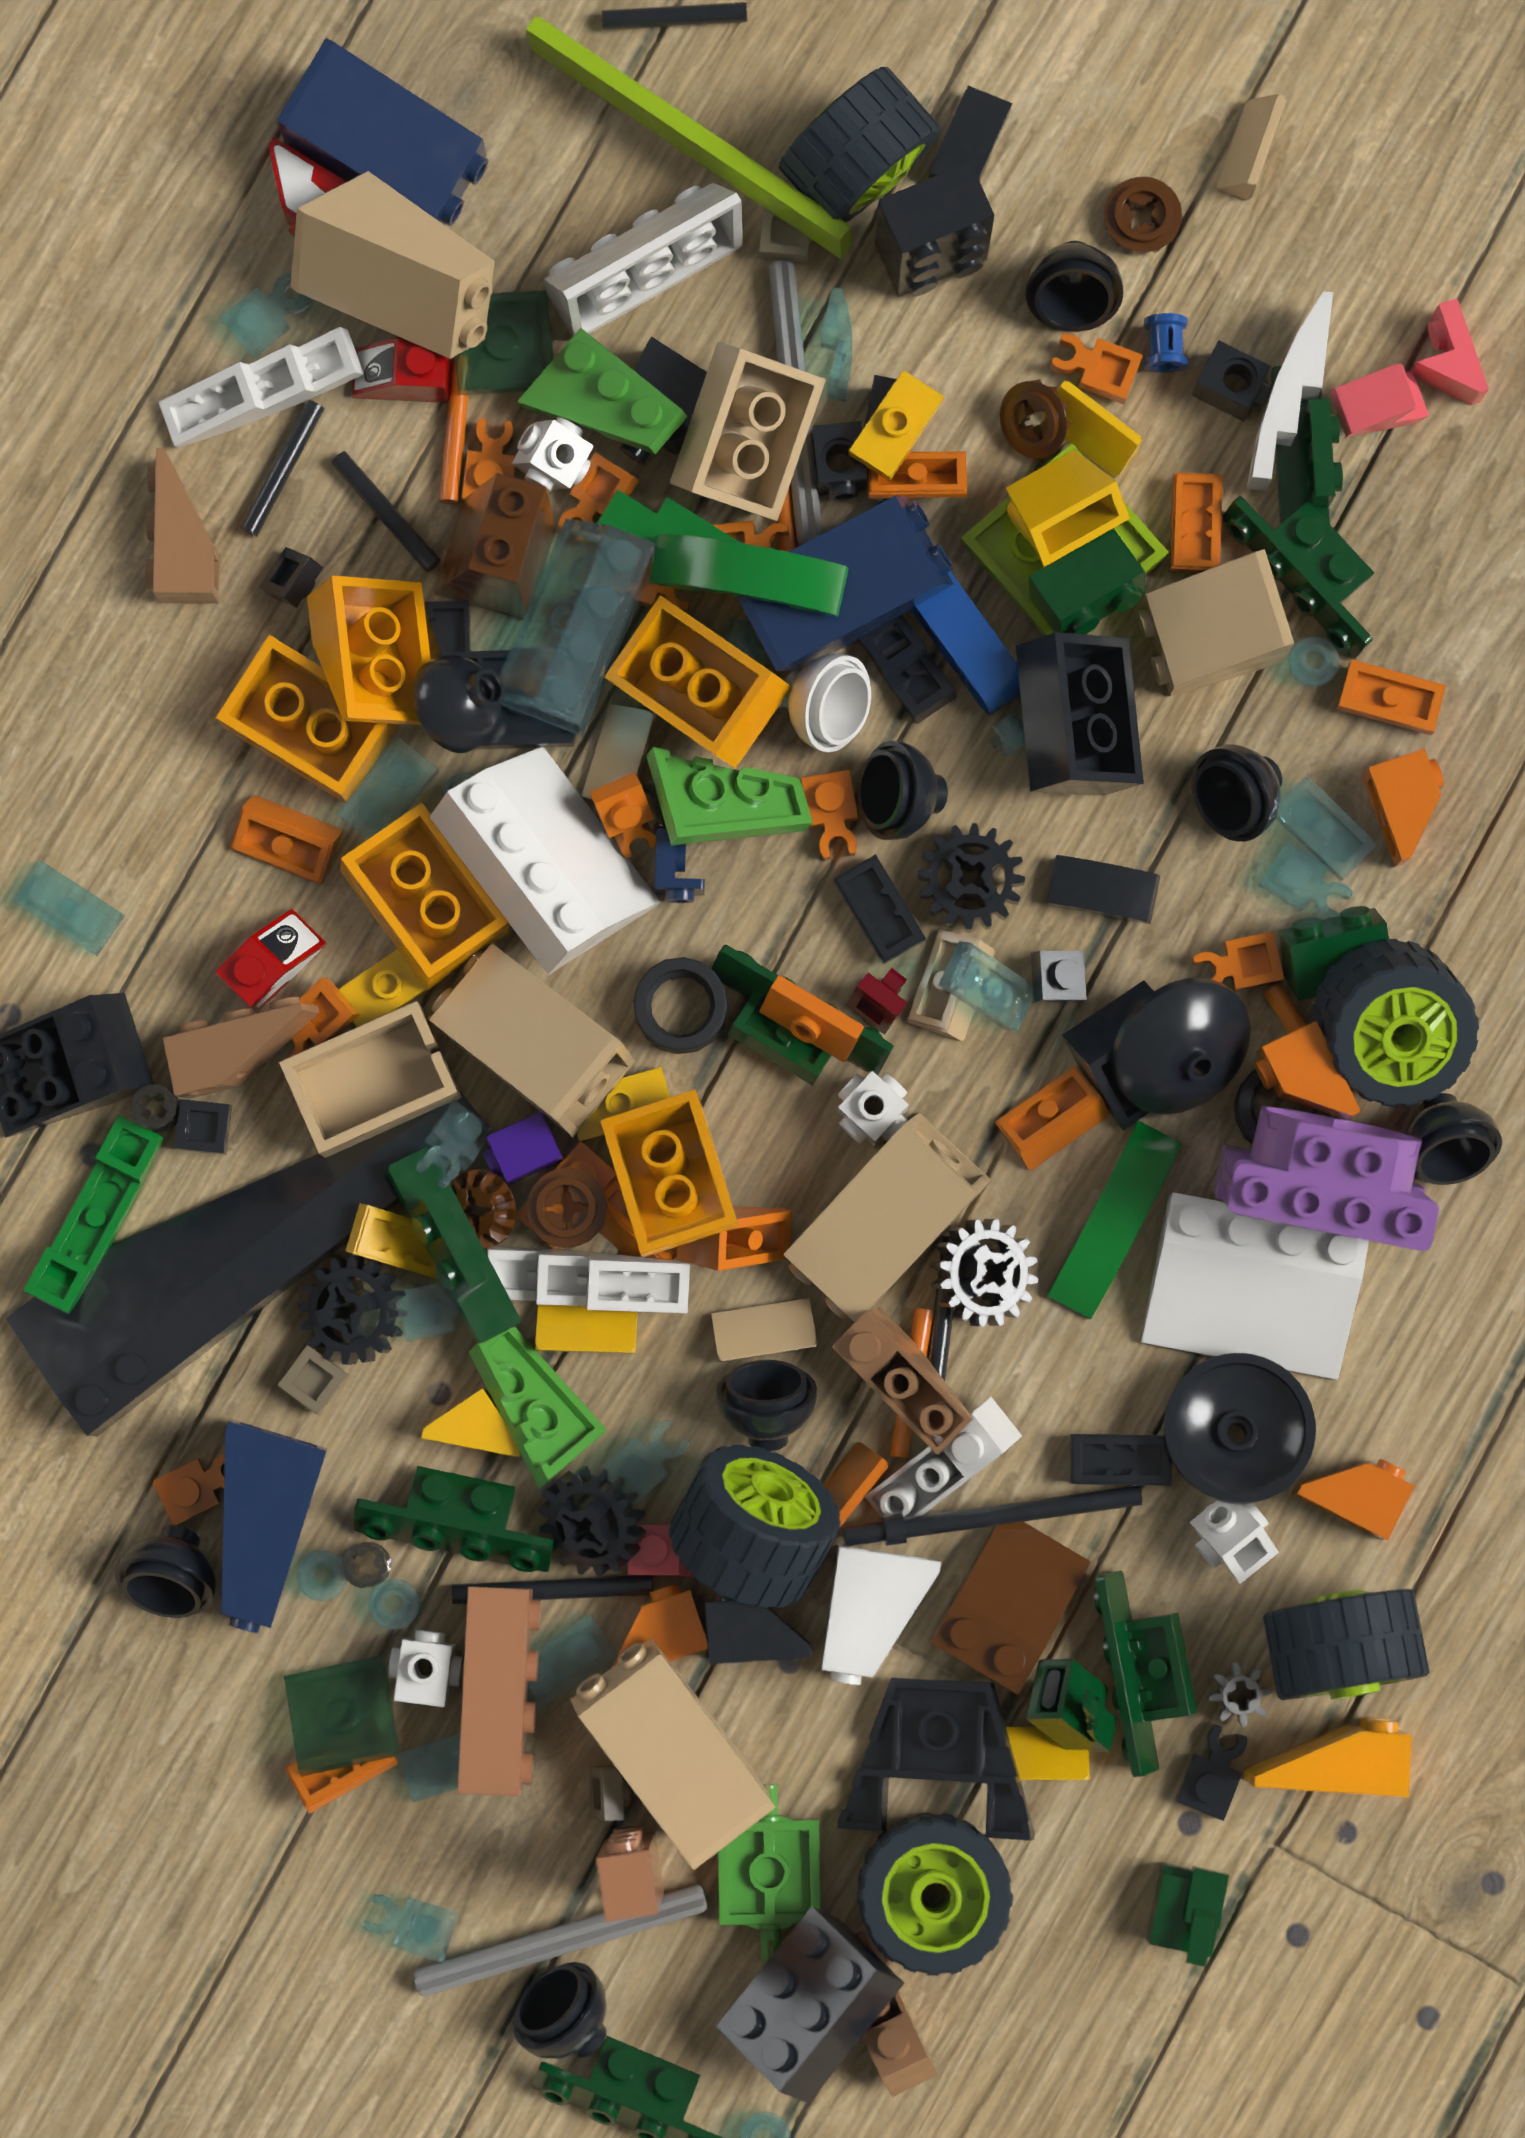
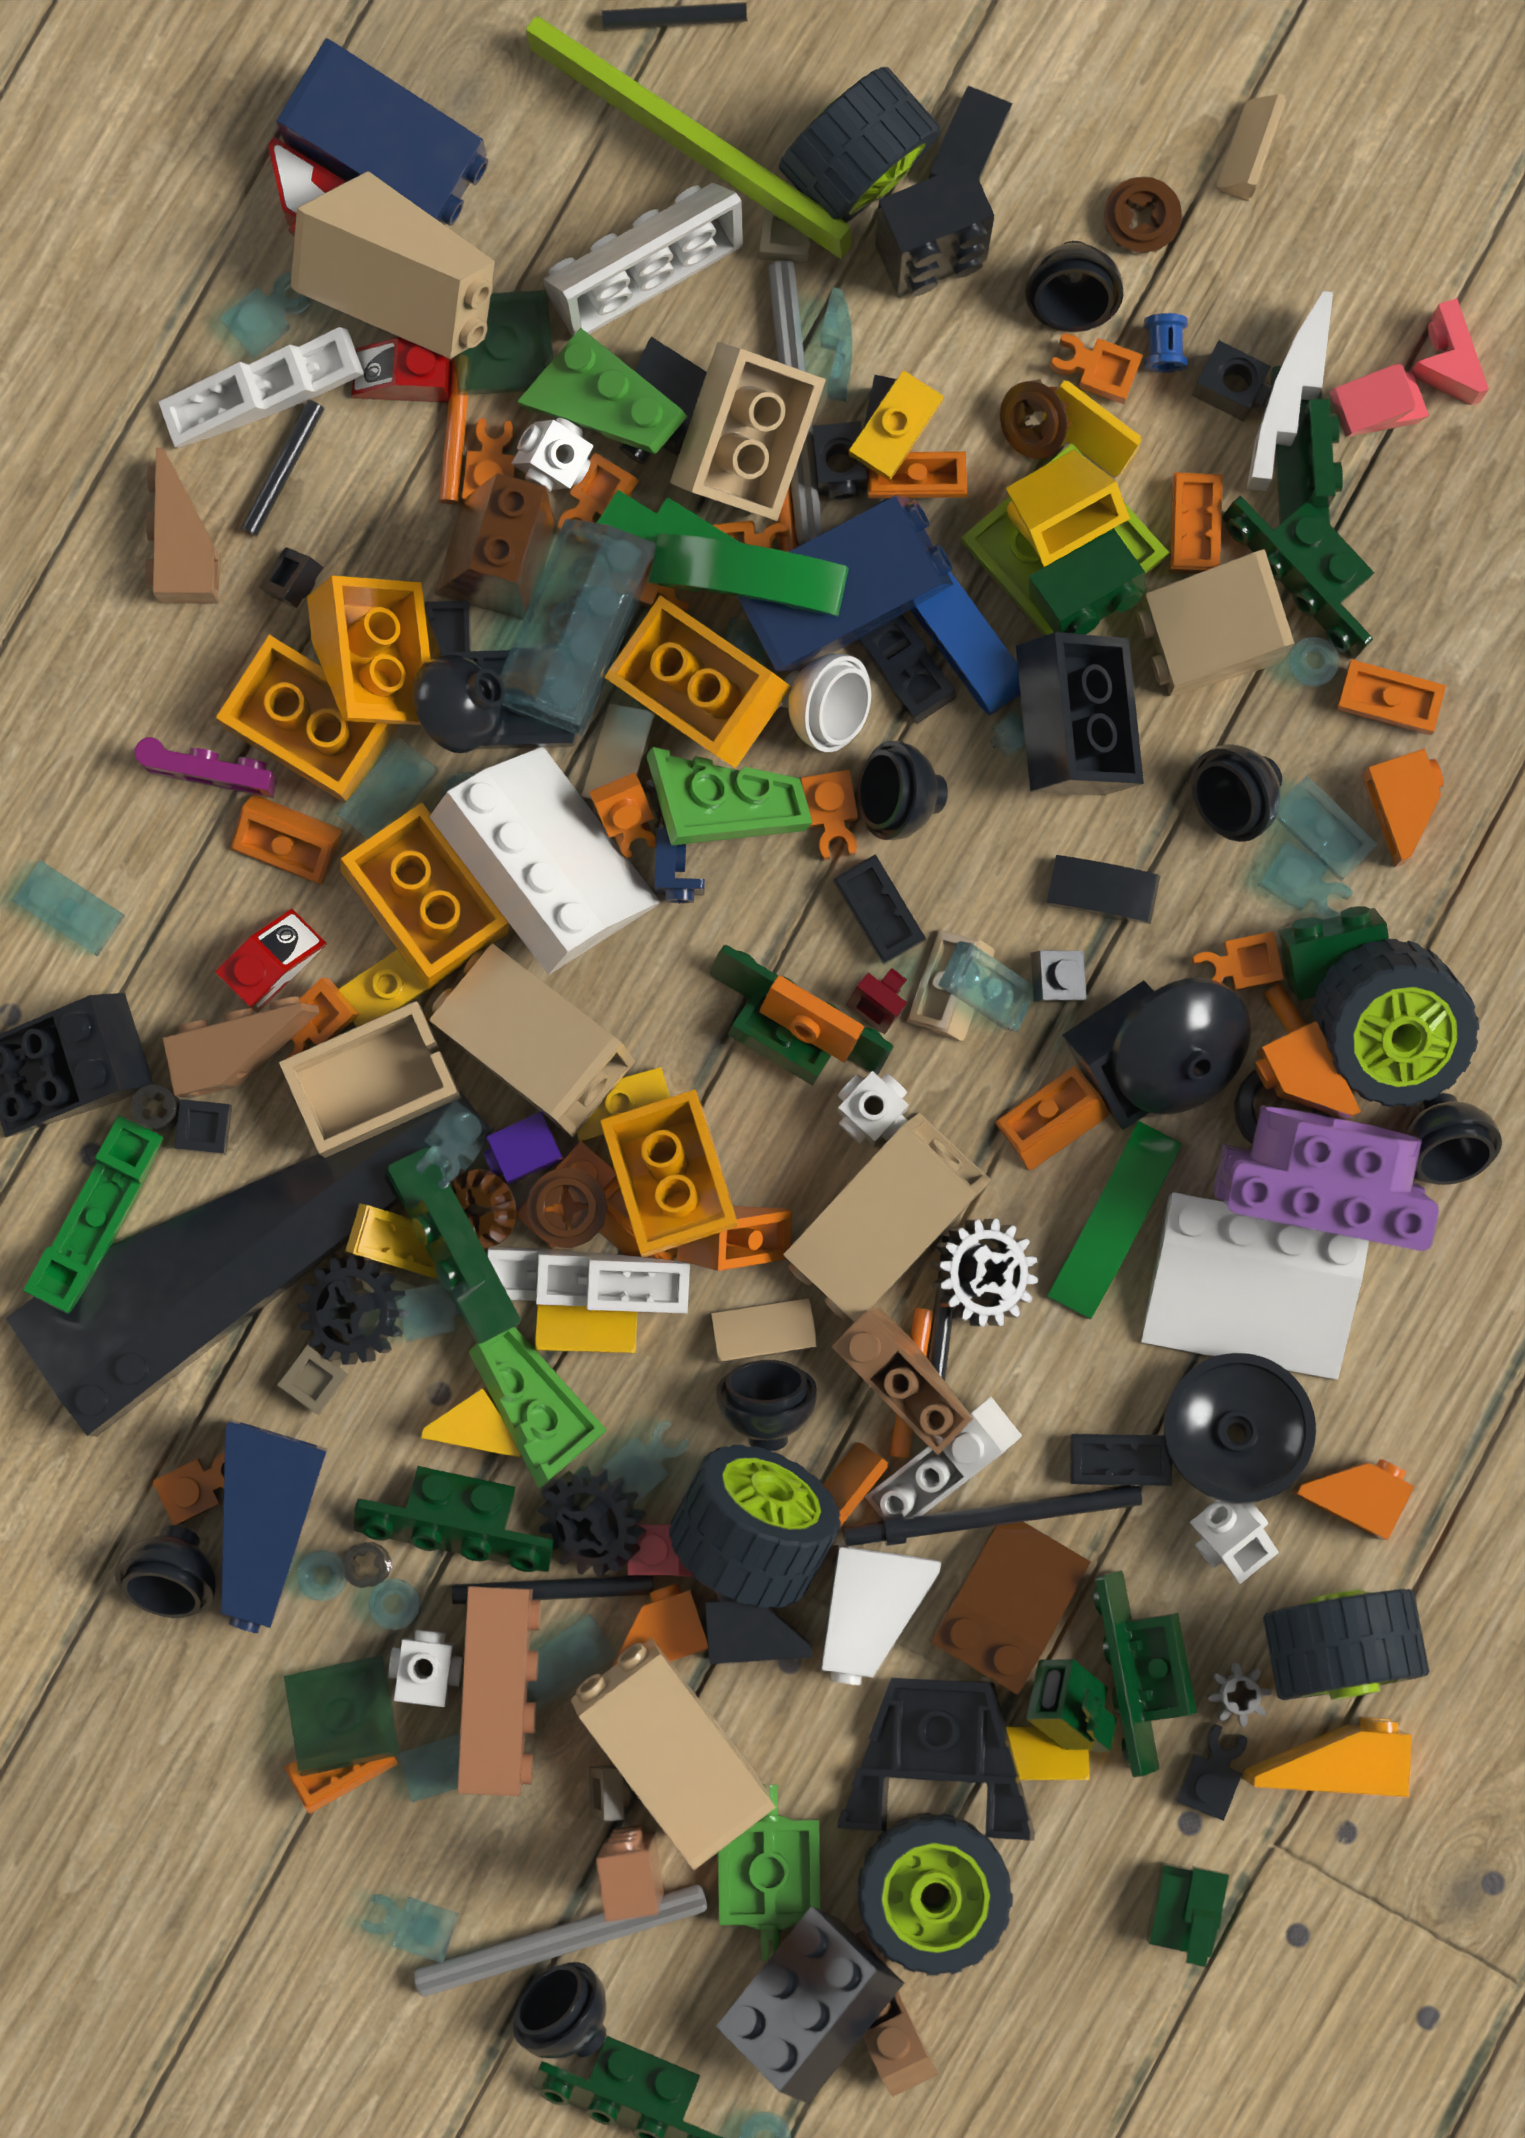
black bar [331,451,441,573] -> none
black tyre [633,957,728,1054] -> none
black gear [917,823,1025,932] -> none
none -> magenta plate [135,737,278,799]

